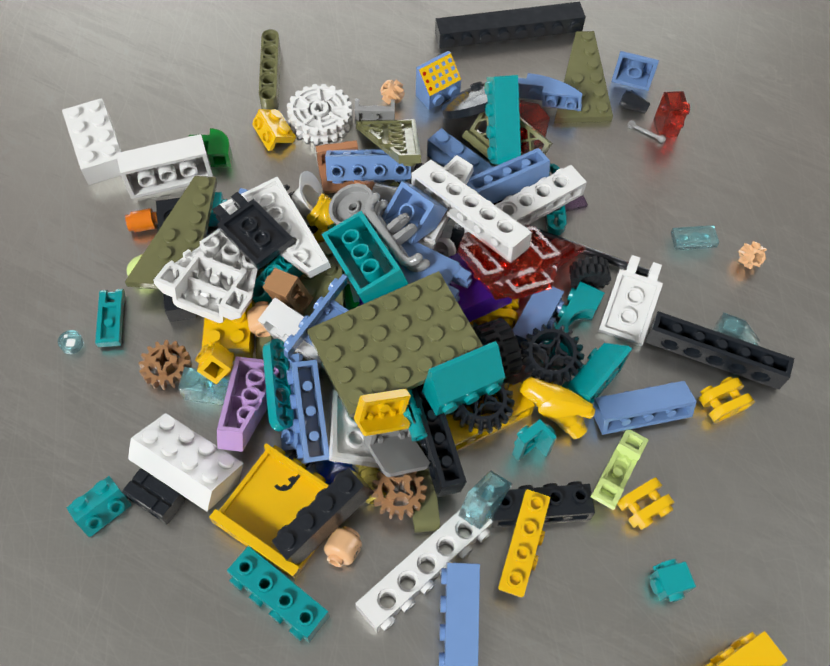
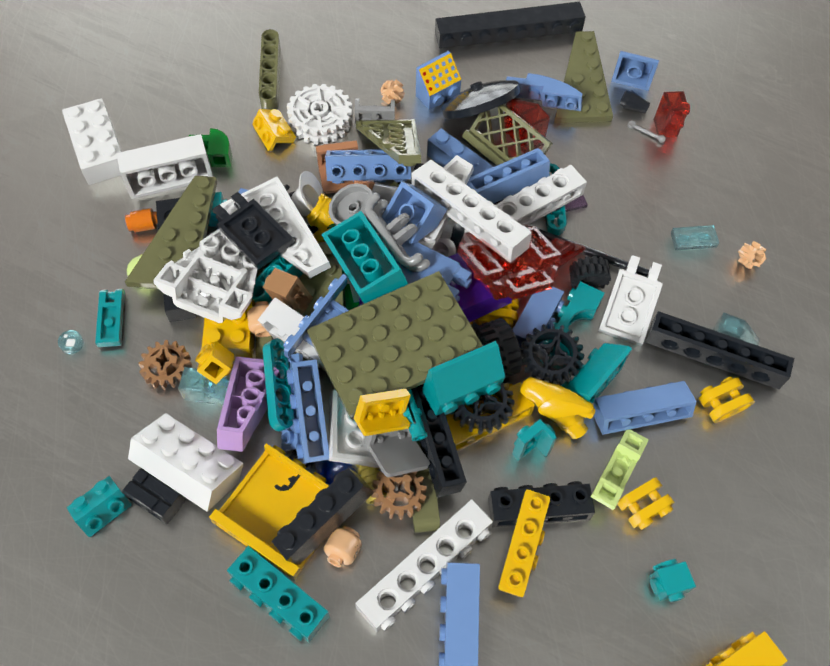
clear light blue slope [458,471,512,529] -> none
teal brick [484,75,521,165] -> none

